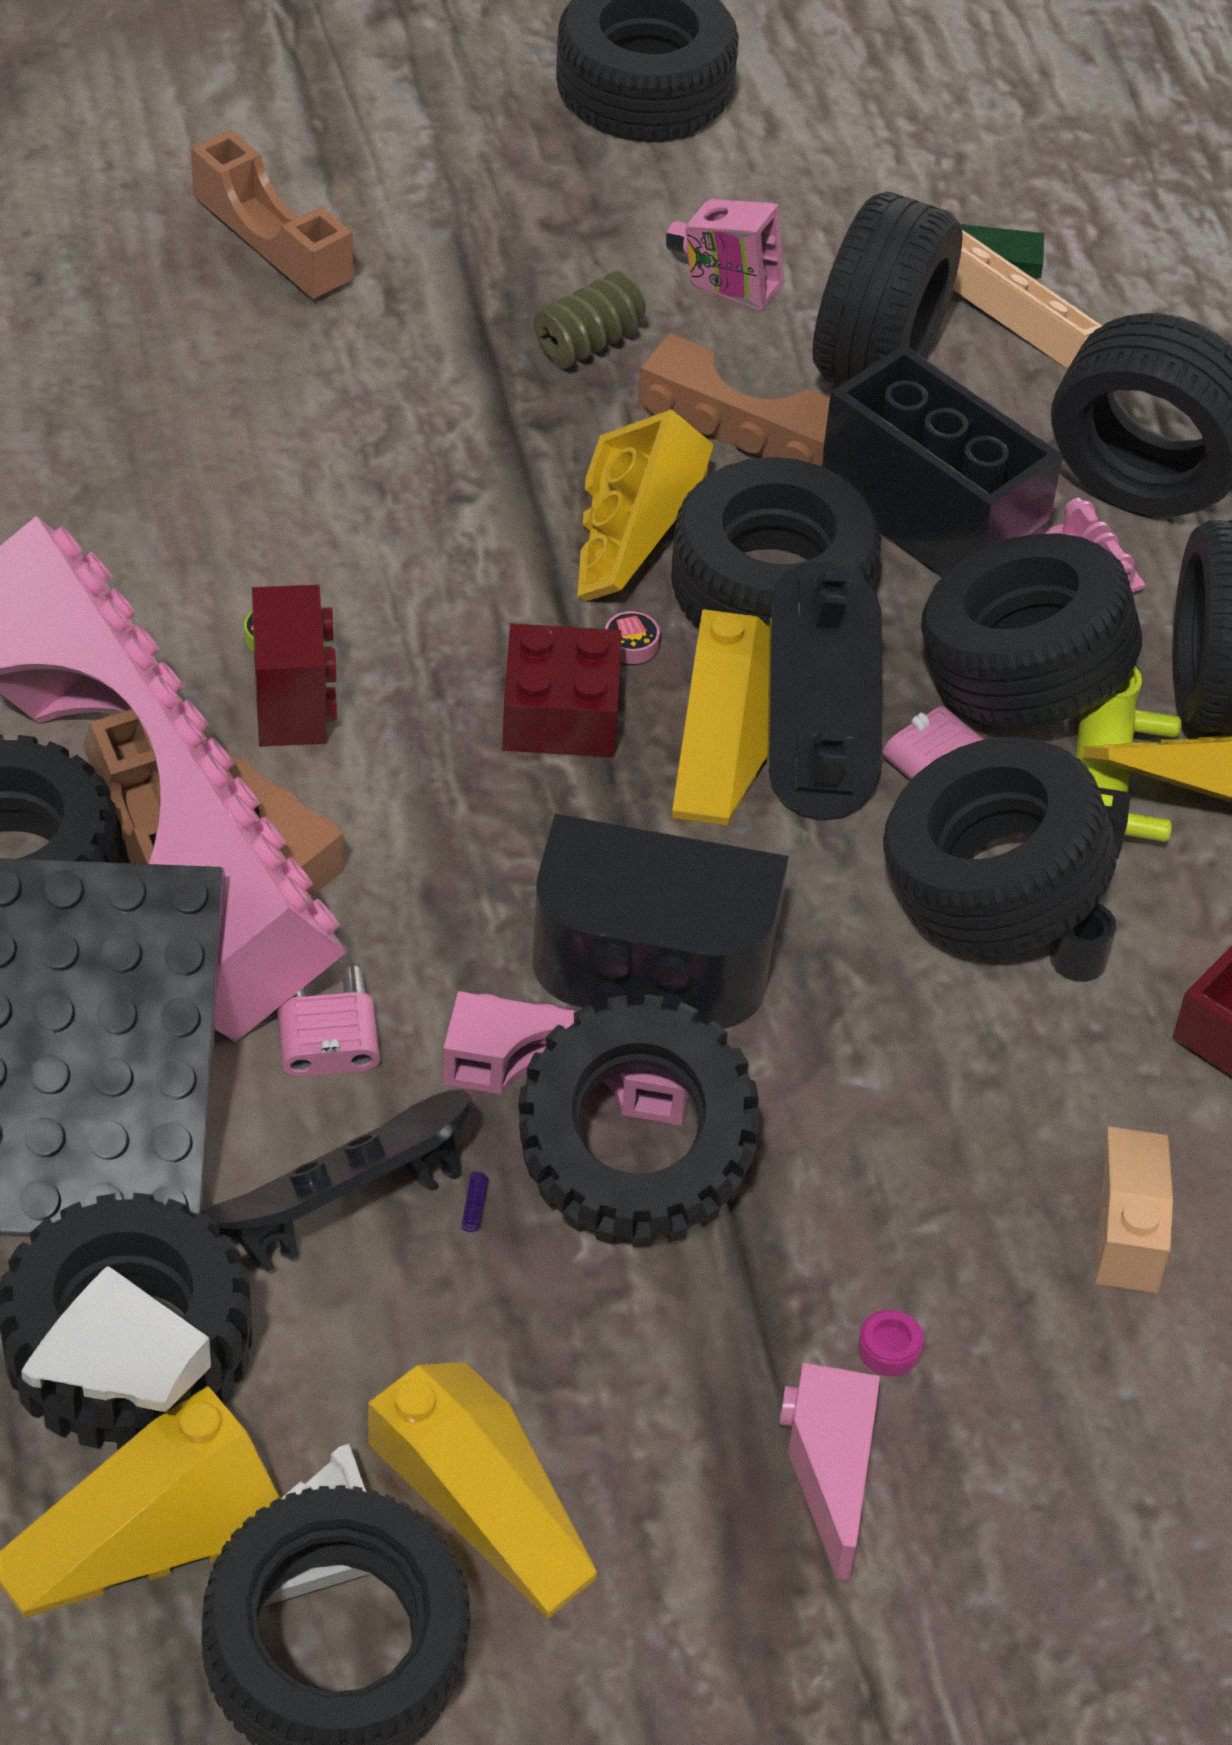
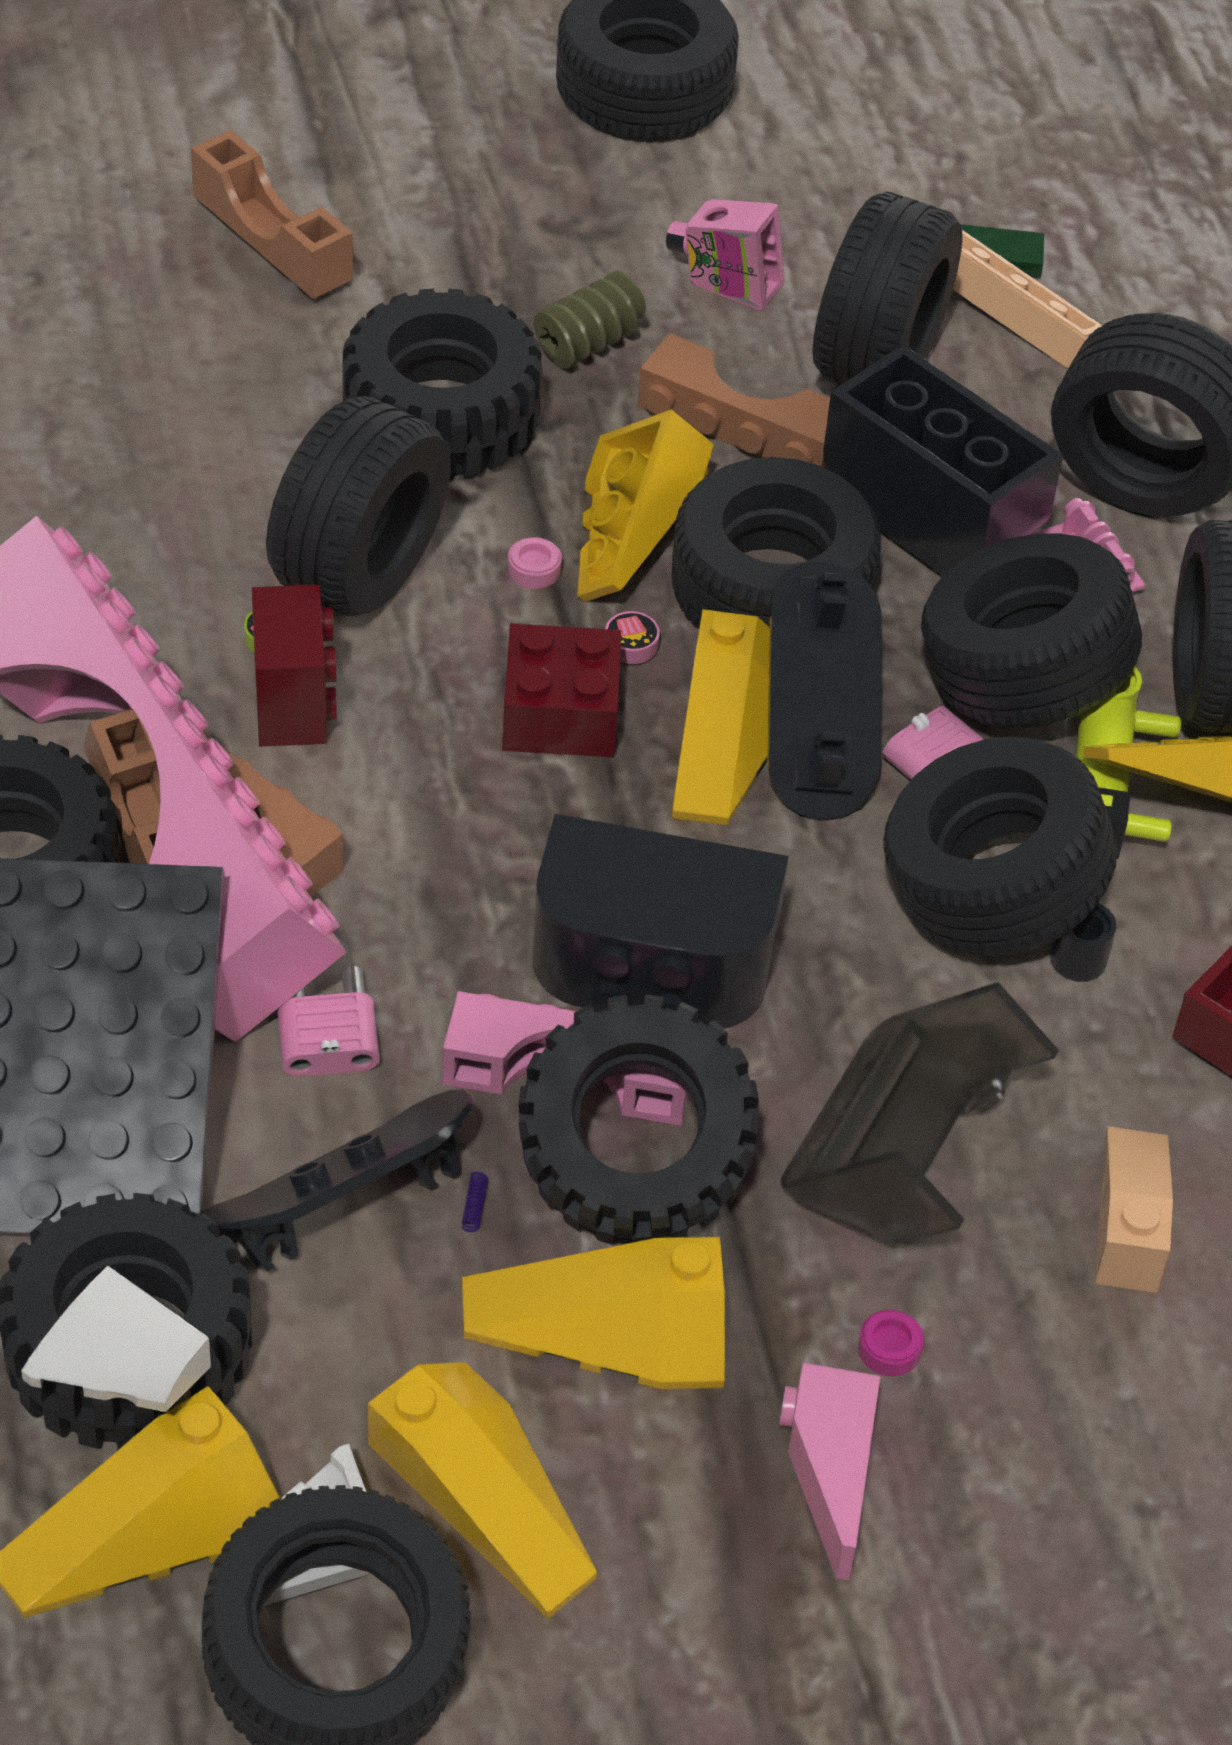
none -> black tyre [266,396,450,616]
none -> black tyre [342,288,542,480]
none -> yellow wedge [462,1237,725,1389]
none -> bright pink tile [508,537,562,589]
none -> clear smoke windscreen [780,982,1059,1245]

